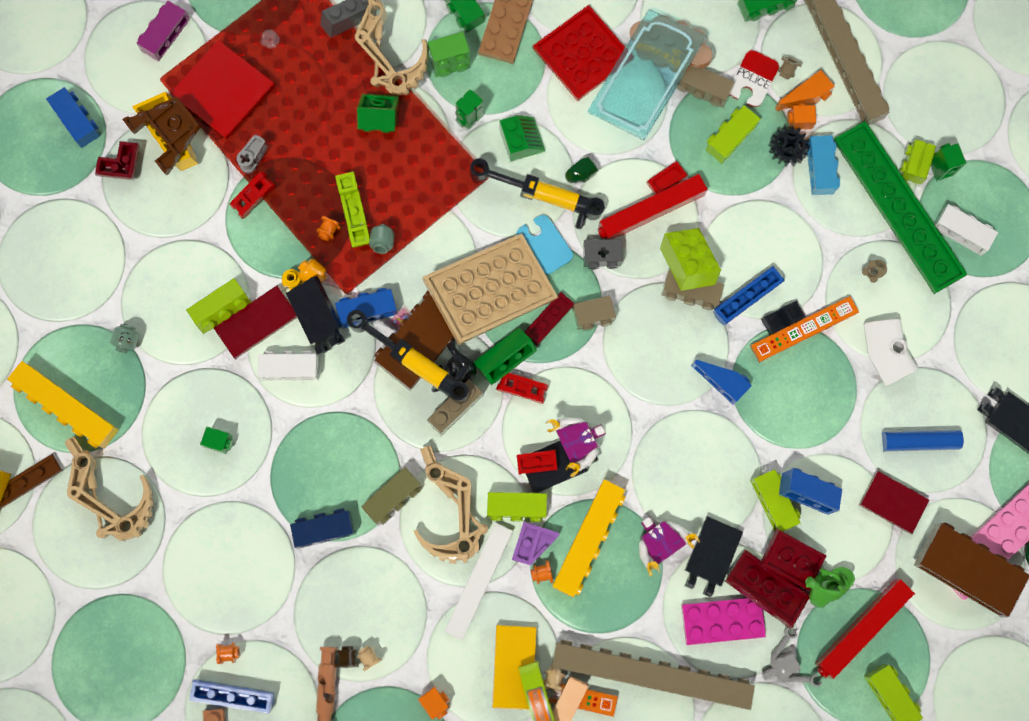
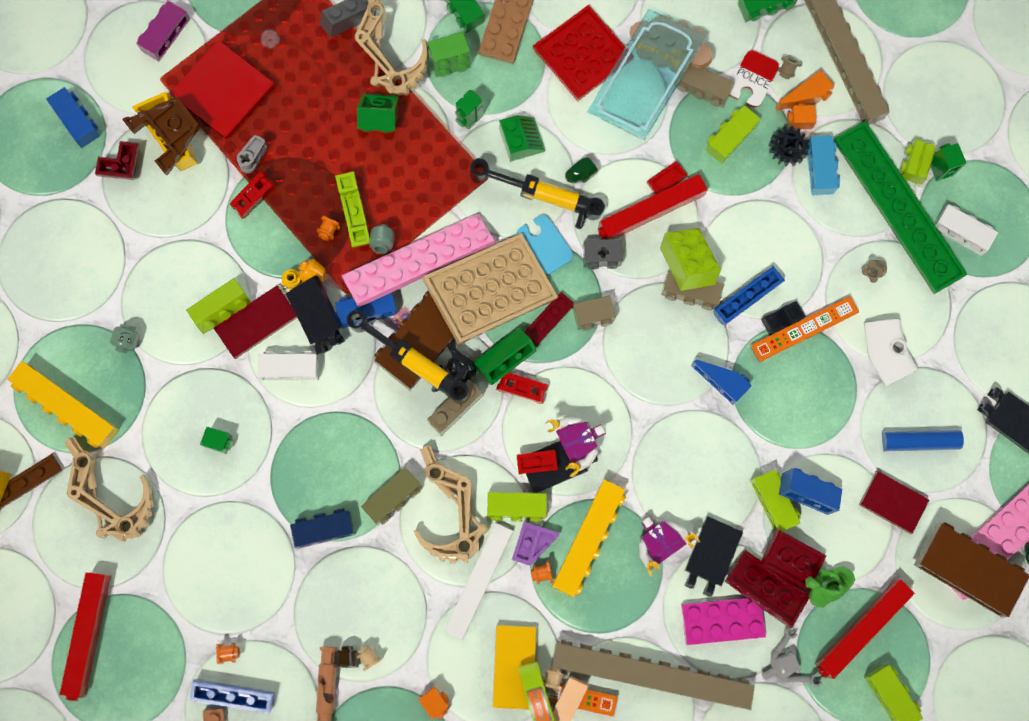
none -> red brick [59,572,111,701]
none -> bright pink plate [342,213,495,308]

